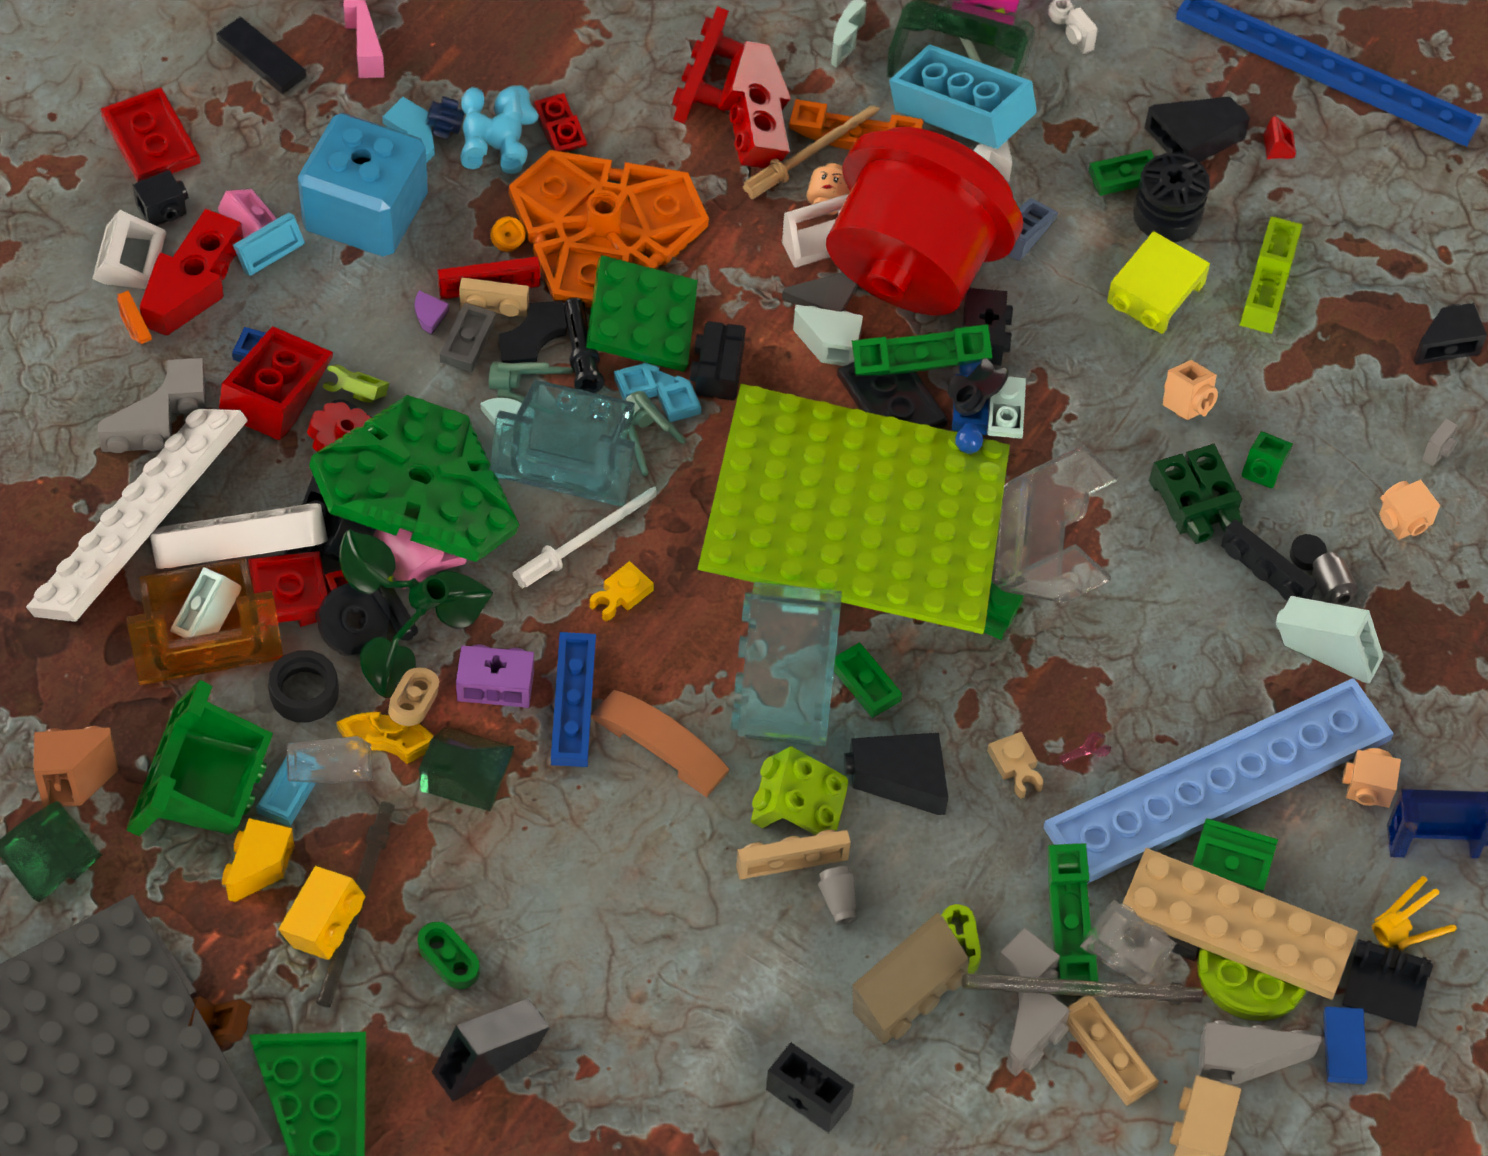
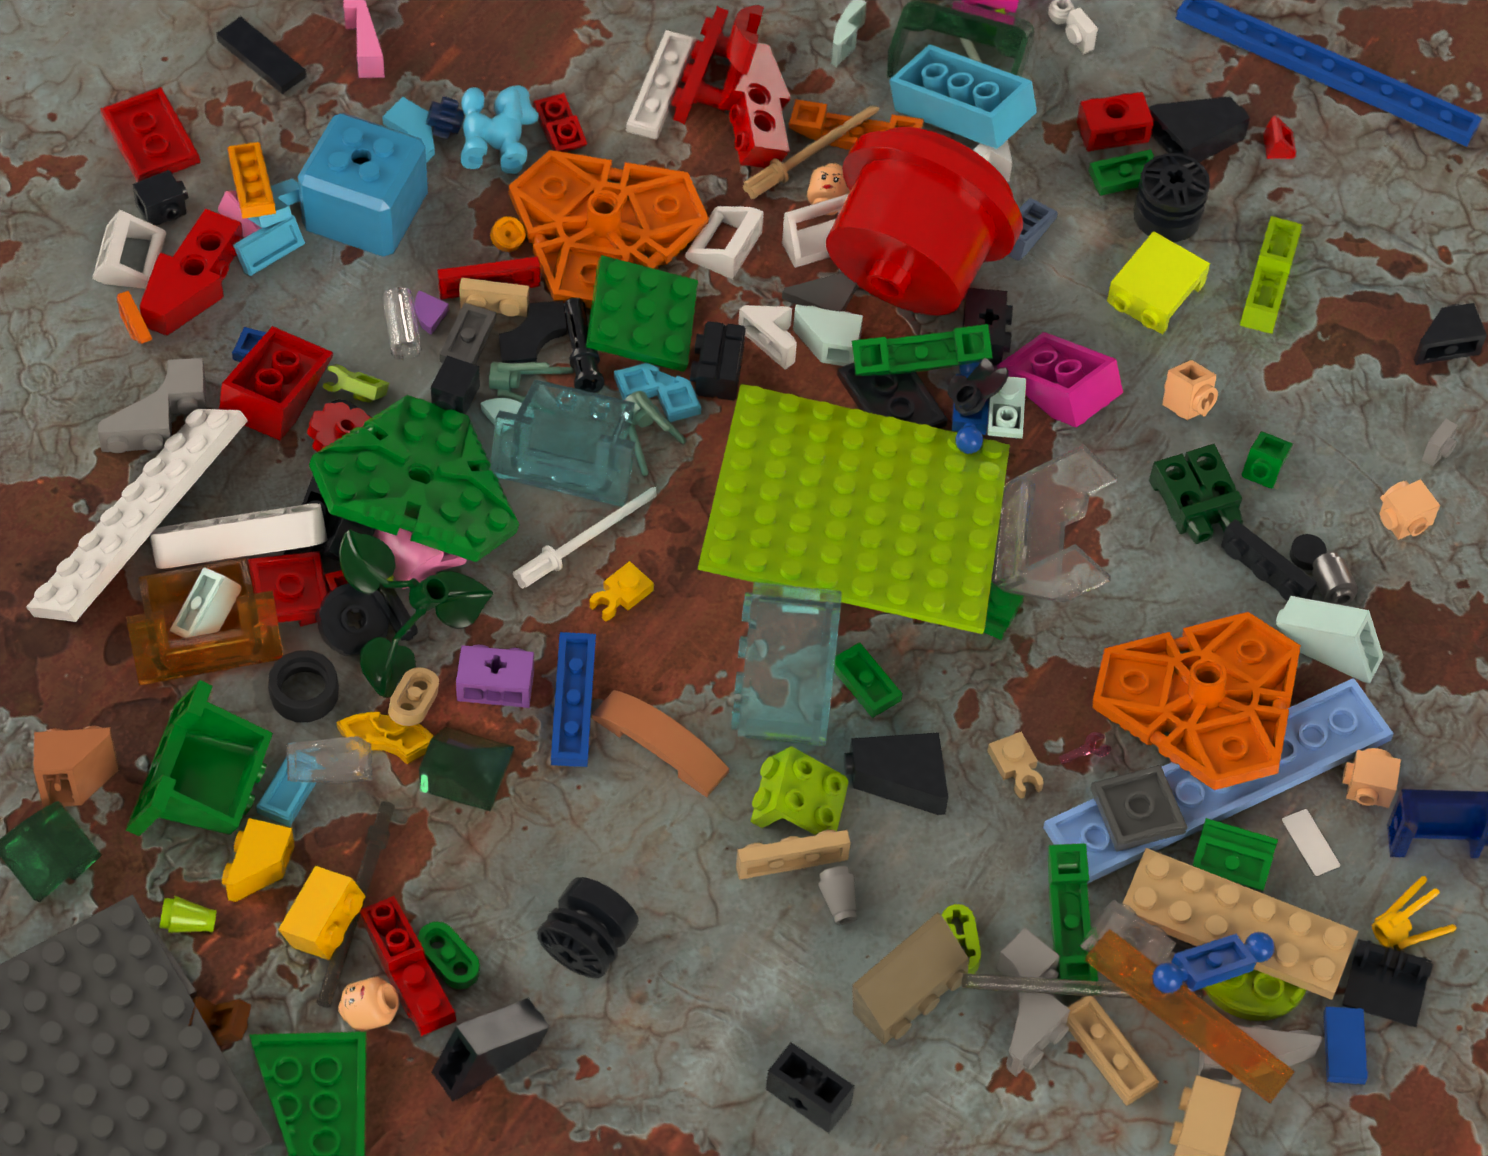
none -> lime cone [159,896,217,933]
none -> light orange tile [227,142,276,219]
none -> medium azure tile [248,179,300,228]
none -> light nougat head [339,977,399,1032]
none -> red slope [360,896,457,1036]
none -> clear piece [382,287,422,360]
none -> black brick [431,355,480,414]
none -> black wheel [537,877,638,978]
none -> white tile [626,30,696,140]
none -> white tile [685,206,764,279]
none -> red slope [726,5,764,75]
none -> white slope [738,305,797,370]
none -> dark pink slope [997,332,1123,428]
none -> red brick [1076,92,1154,152]
none -> clear orange tile [1085,928,1295,1104]
none -> dark grey tile [1090,765,1187,852]
none -> orange plate [1092,612,1301,790]
none -> blue plate [1152,932,1275,994]
none -> white sticker [1282,809,1340,876]

